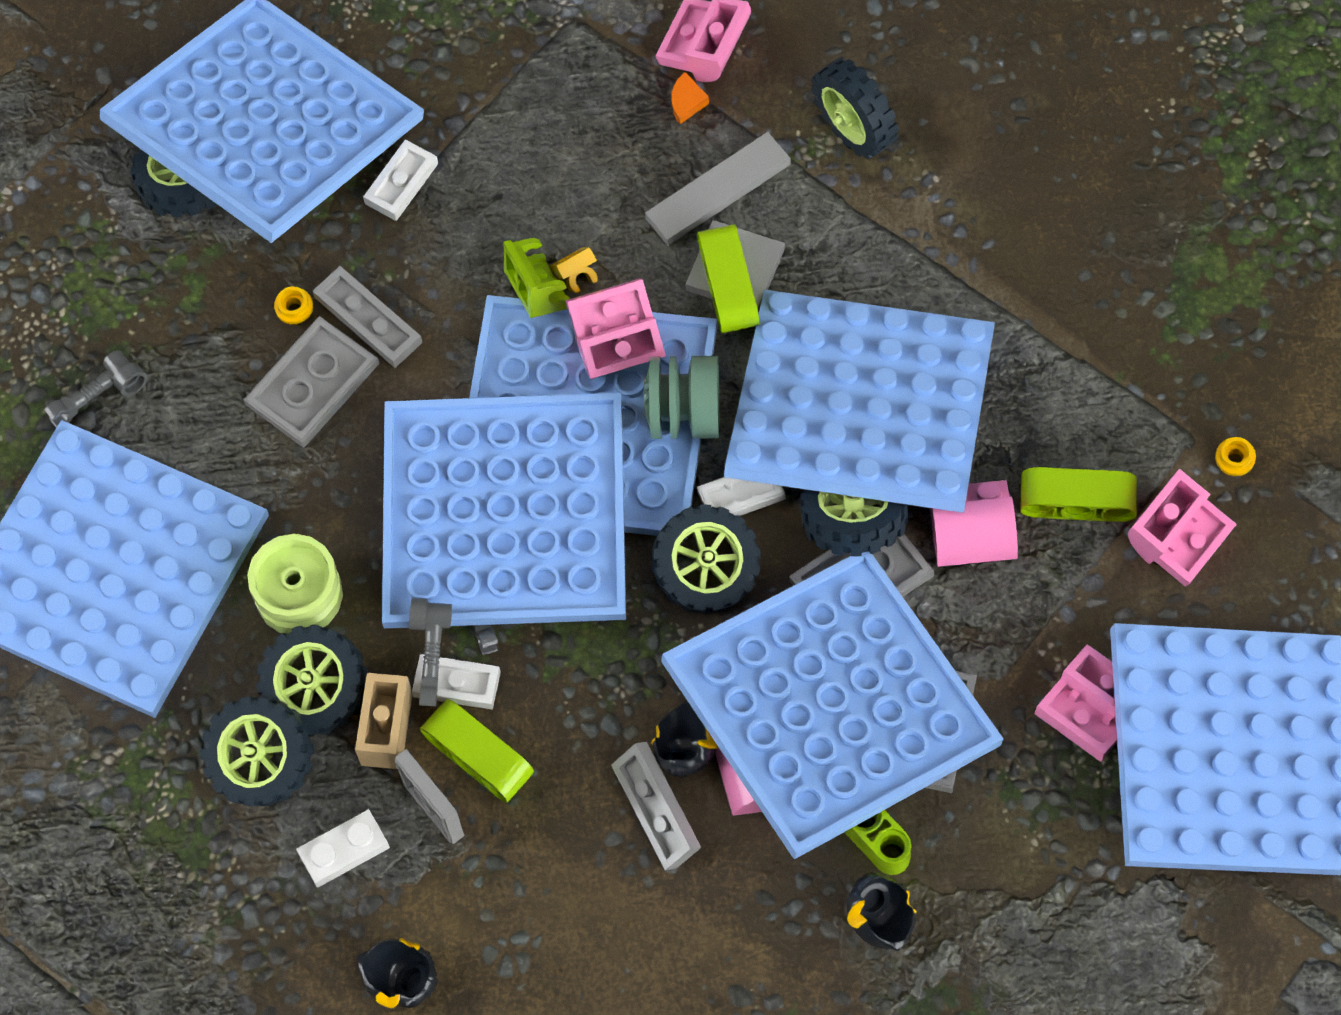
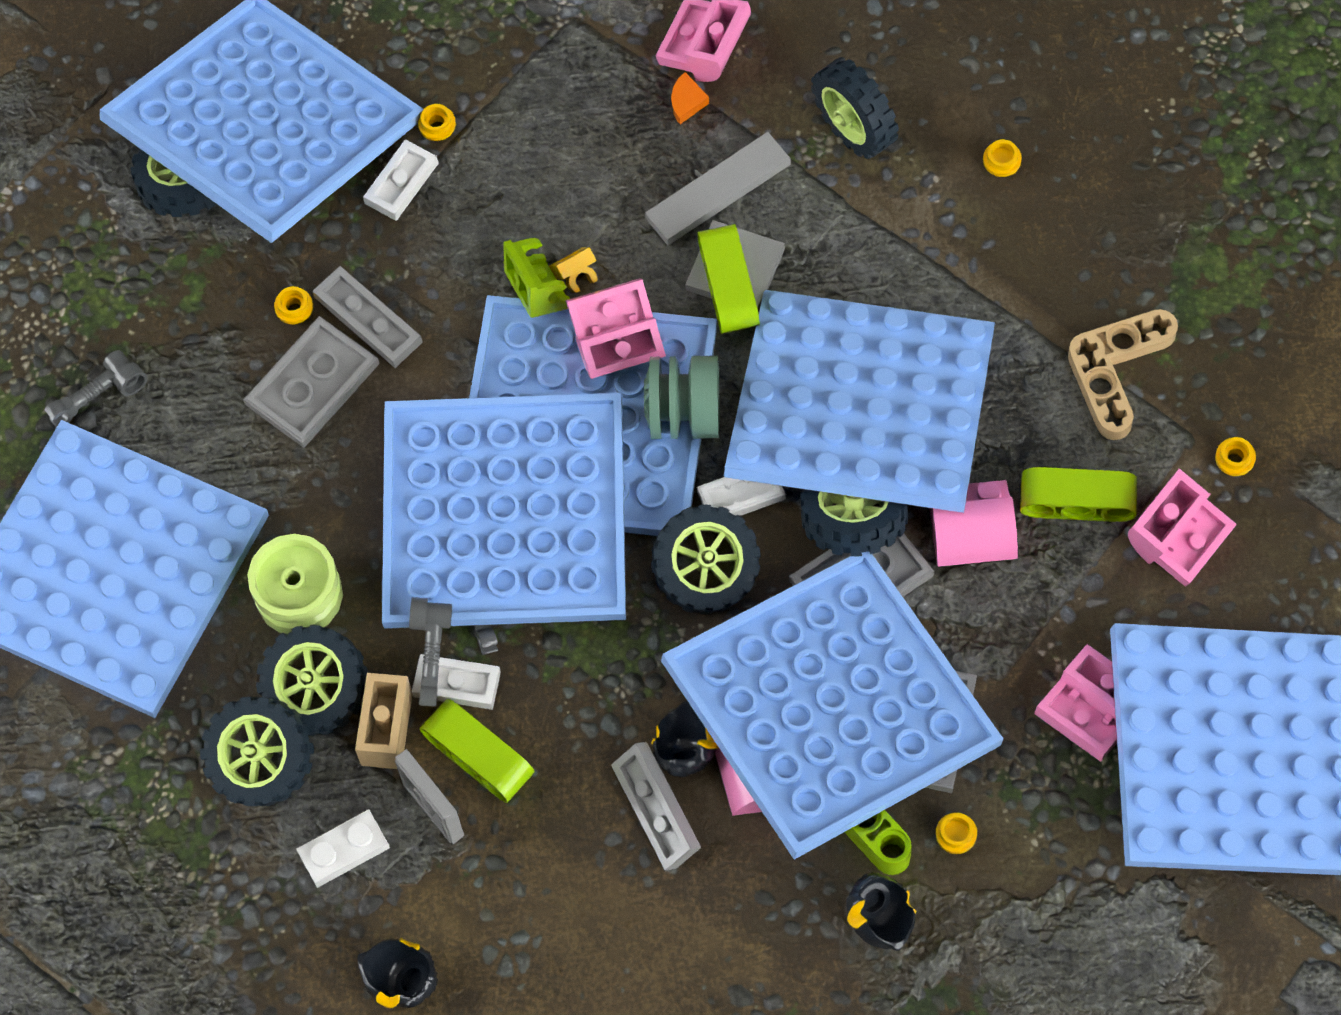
none -> yellow plate [418,104,456,141]
none -> yellow plate [936,813,977,854]
none -> yellow plate [983,139,1022,177]
none -> tan beam [1068,309,1178,440]

